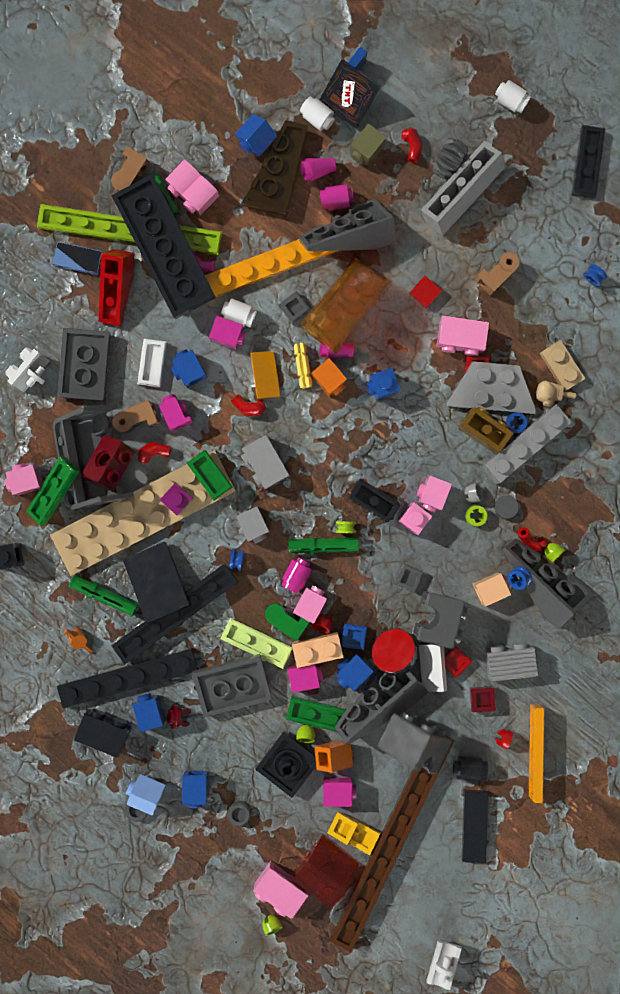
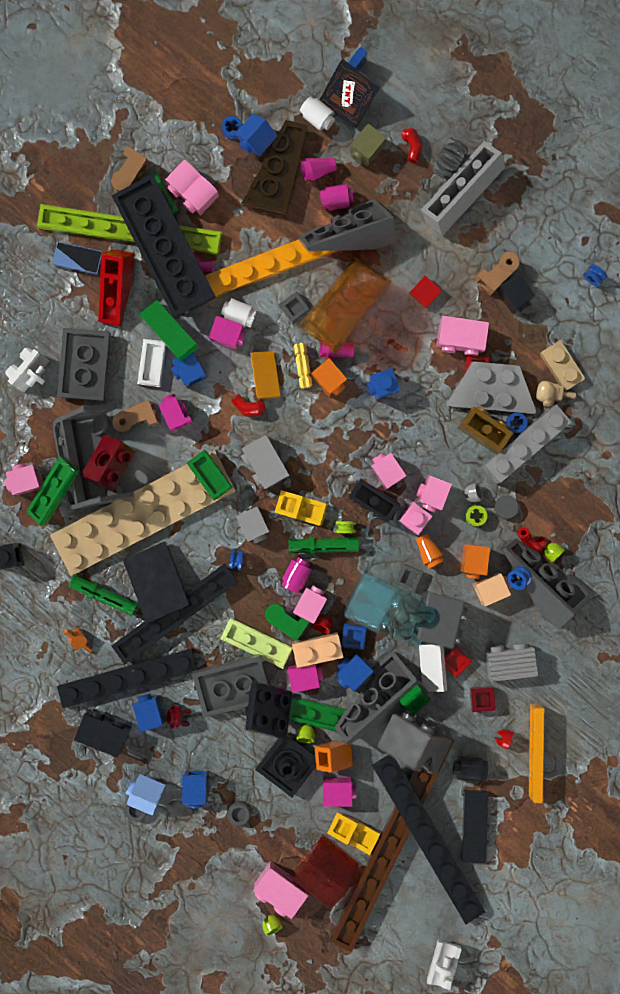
red arm [137,442,172,464] -> none
magenta plate [160,483,193,516] -> none
red tile [371,628,418,675] -> none
white brick [495,80,531,113] -> none
black tile [572,125,606,198] -> none
none -> green tile [139,300,199,362]
none -> blue bush [222,116,242,140]
none -> black plate [245,682,292,739]
none -> yellow slope [275,490,328,526]
none -> clear light blue piece [344,572,401,633]
none -> bright pink brick [370,452,406,490]
none -> black plate [372,754,485,924]
none -> green tile [399,685,431,715]
none -> orange cone [416,533,445,570]
none -> orange brick [460,544,490,579]
none -> black brick [496,273,535,313]

